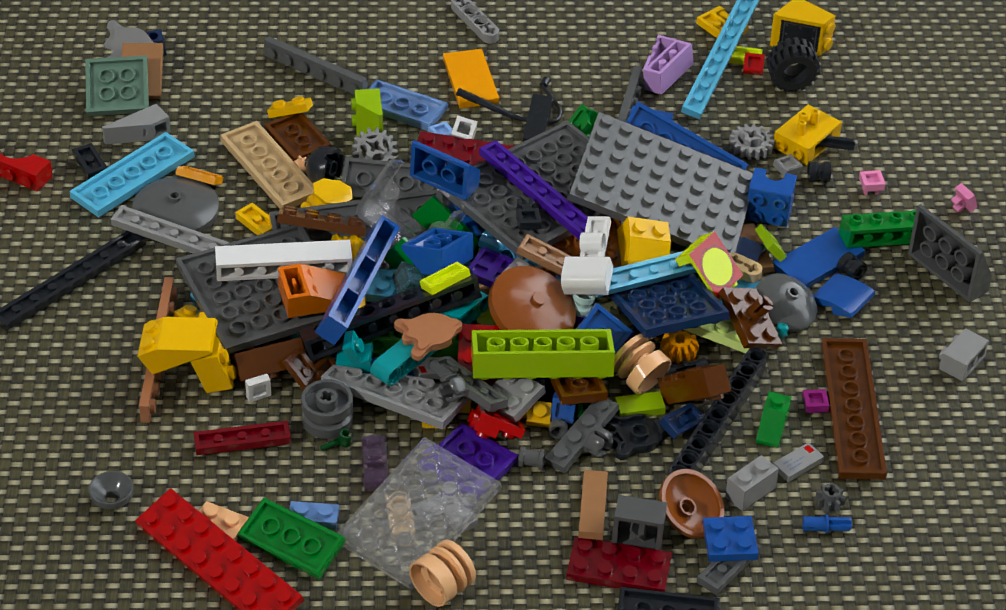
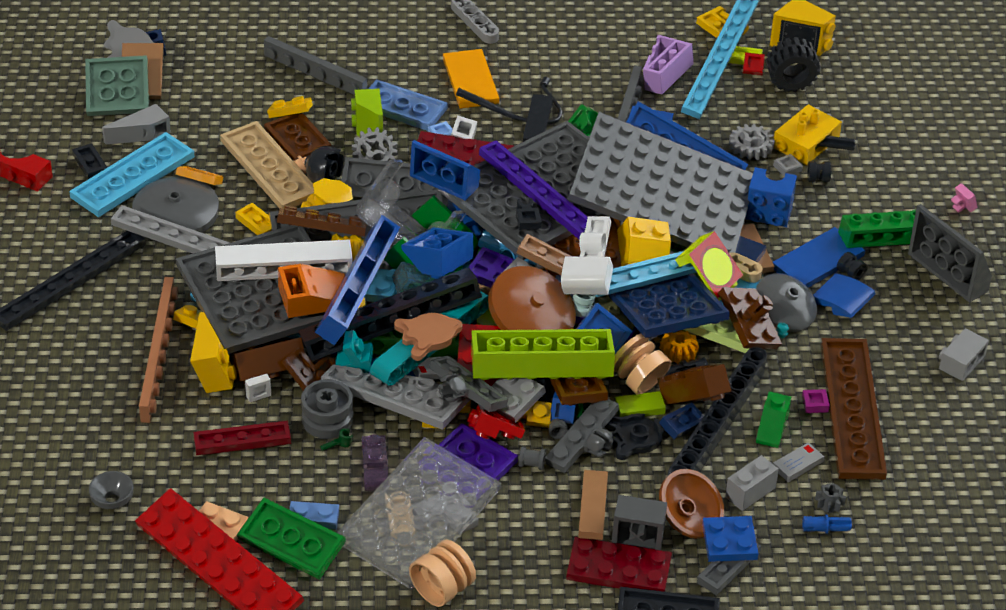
yellow slope [137,317,218,375] -> none
neon yellow tile [419,262,471,295] -> none
lime tile [755,224,787,262] -> none
bright pink tile [859,170,885,195] -> none

